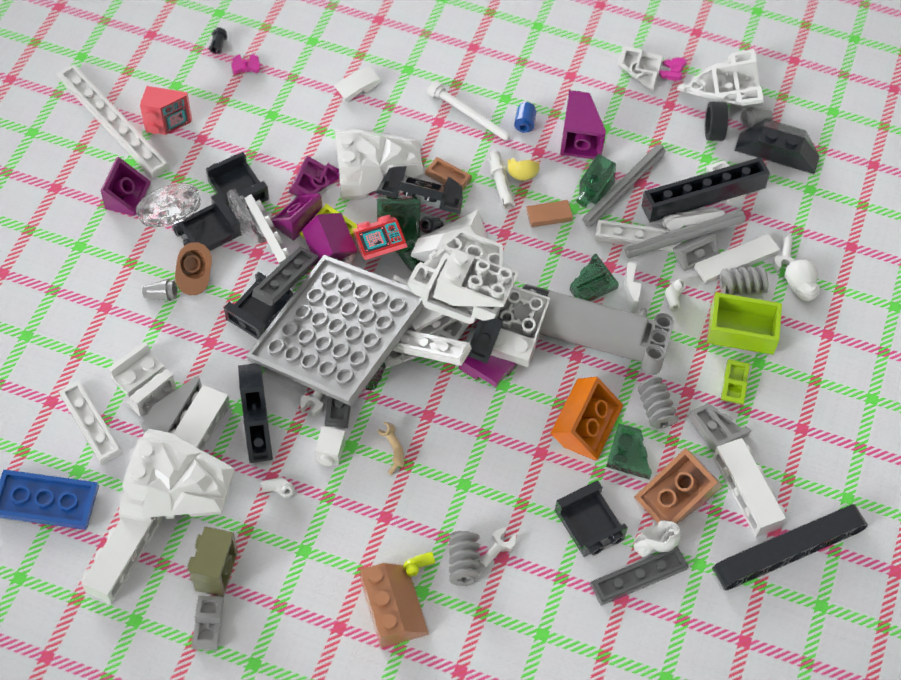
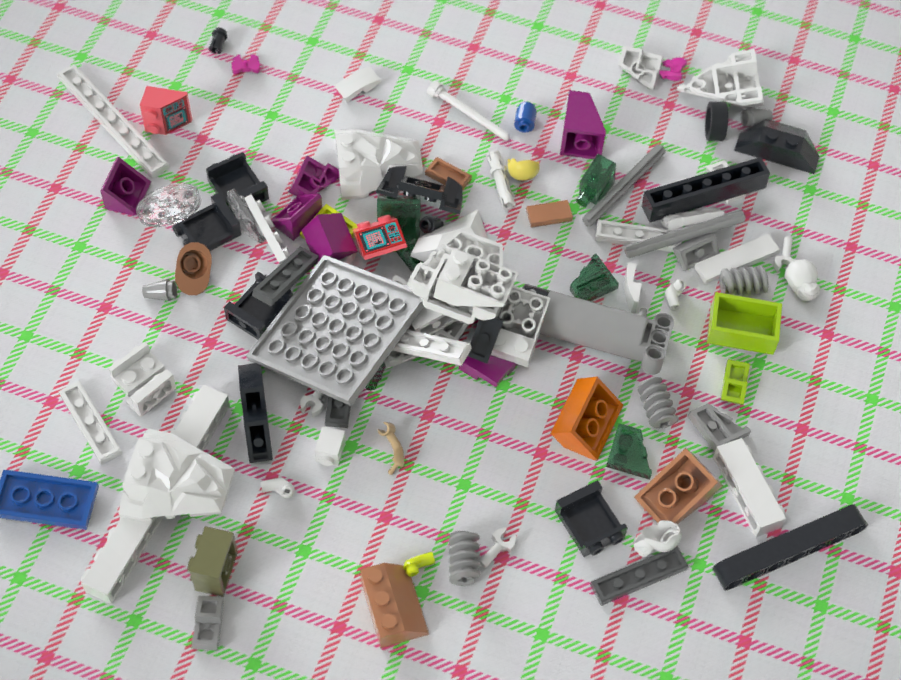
light grey slope [141,377,202,433] -> none

